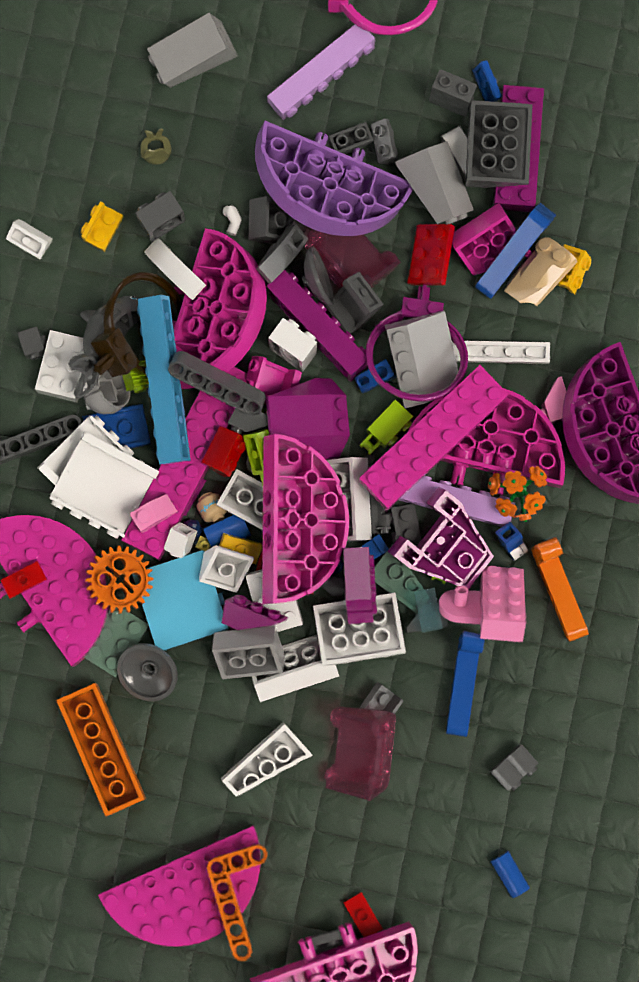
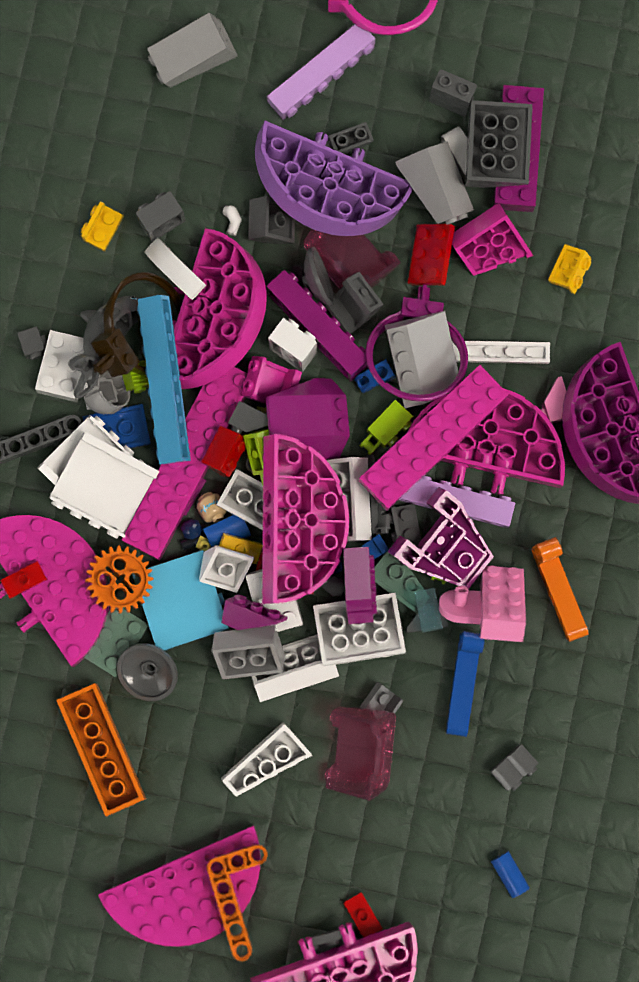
white slope [6,219,53,259] -> none
bright pink slope [130,494,178,534] -> none
olive piece [140,129,172,165] -> none
white brick [164,522,197,558] -> none
dark grey beam [168,351,266,416] -> none
dark grey slope [256,218,310,284] -> none
dark grey bracket [370,119,398,165] -> none
blue plate [473,60,502,102] -> none
beam [475,203,556,299] -> none
orange plant [488,466,547,522] -> none
blue leg [495,522,528,561] -> none
tan slope [504,237,577,306] -> none

